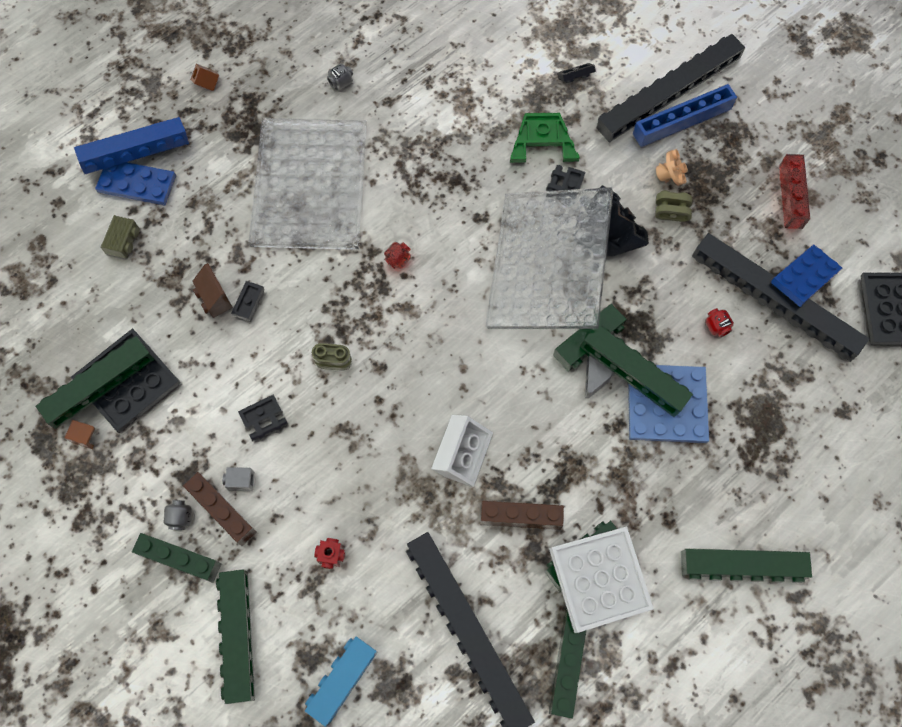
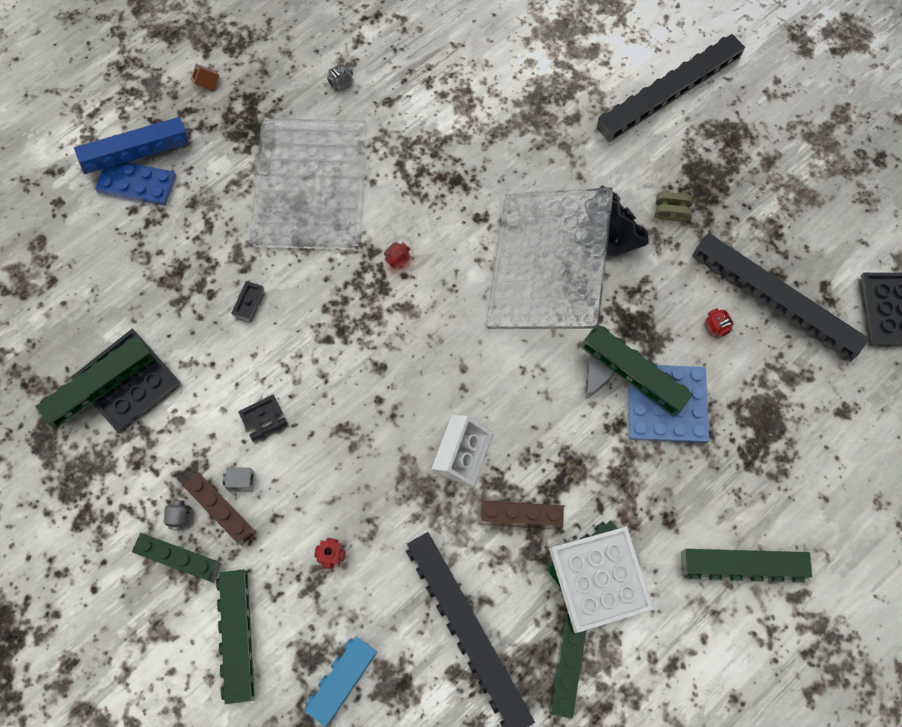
dark orange panel [64,420,95,449] -> none
olive brick [100,215,139,259] -> none
reddish brown slope [192,263,233,318] -> none
olive brick [311,343,352,371] -> none
green wing [510,113,580,163] -> none
black plate [545,165,586,205] -> none
dark green brick [553,303,627,372] -> none
black plate [557,63,596,83] -> none
blue brick [633,84,737,147] -> none
light nougat plate [656,149,688,186] -> none
blue plate [771,244,842,307] -> none
clear red brick [779,154,811,229] -> none

